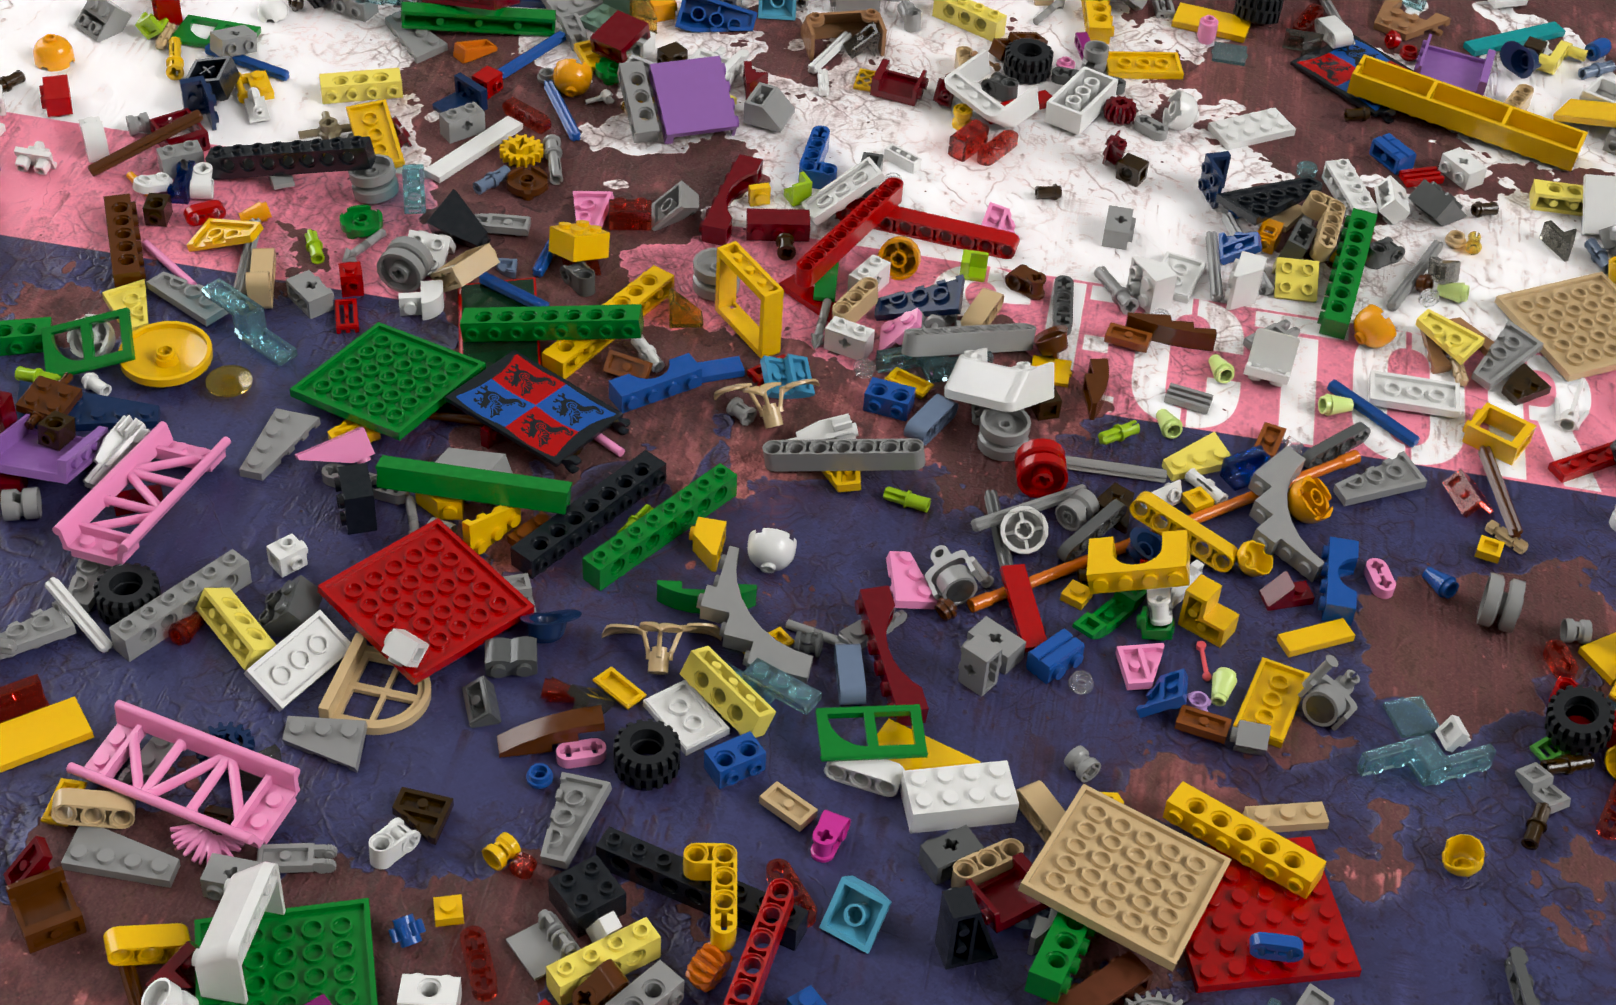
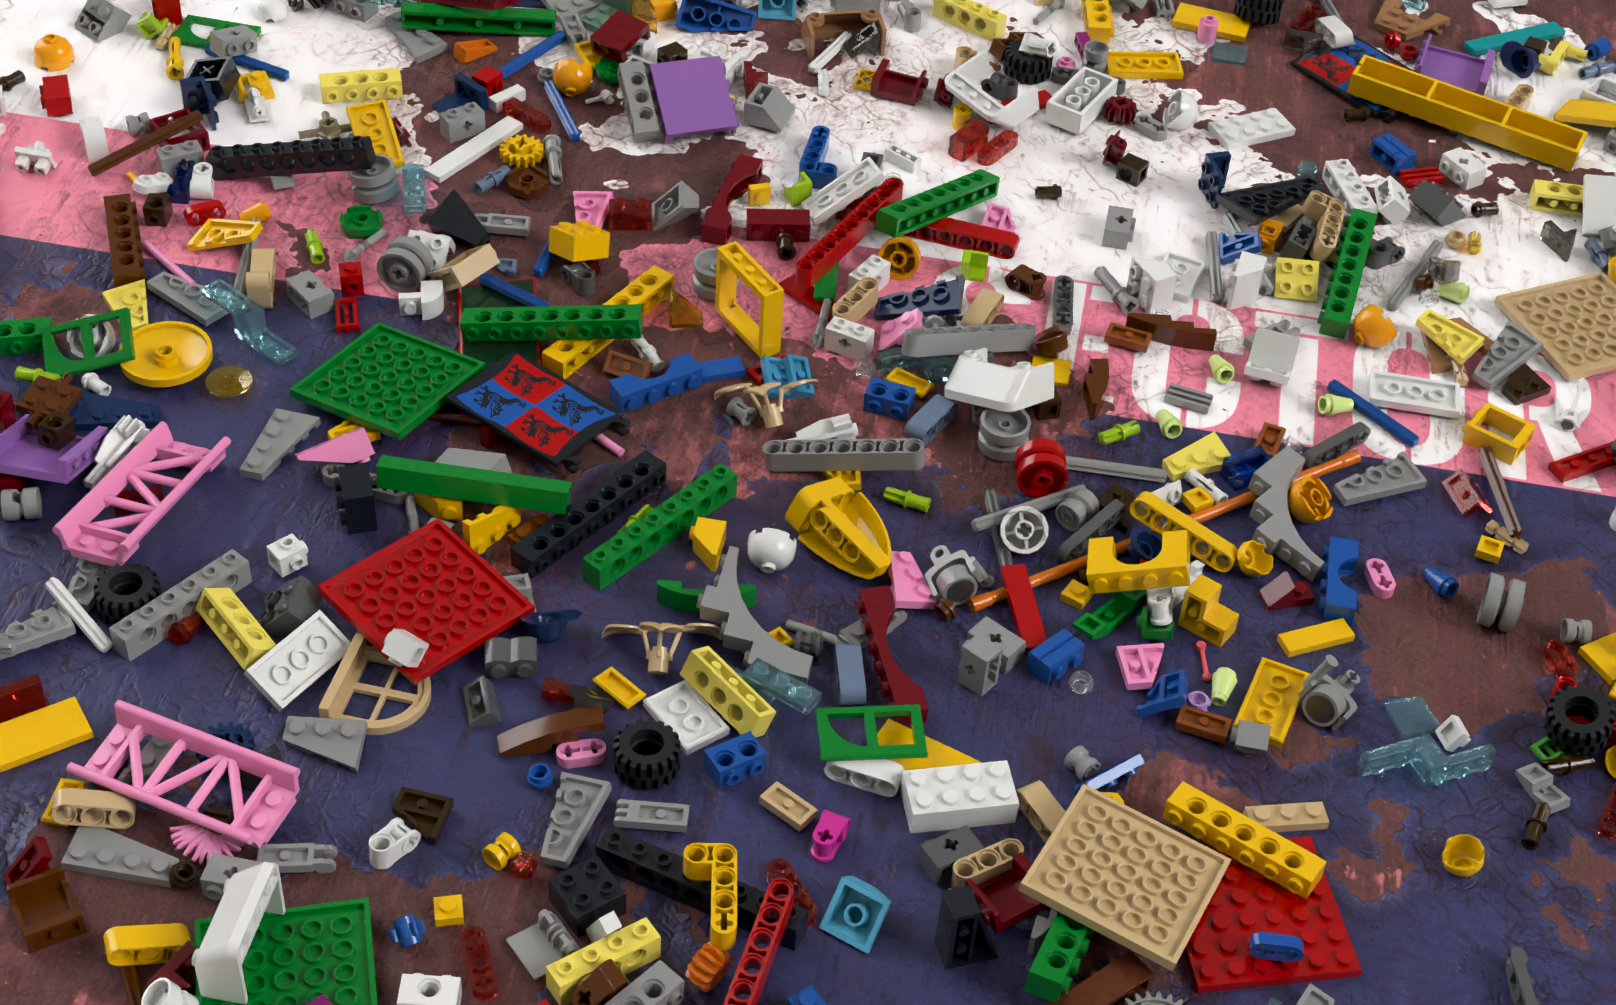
none -> dark brown plate [169,861,198,889]
none -> white piece [488,84,526,113]
none -> light grey hinge [613,799,689,833]
none -> yellow panel [784,477,891,579]
none -> green brick [875,169,1000,238]
none -> white piece [1018,32,1057,58]
none -> hinge [1075,753,1145,793]

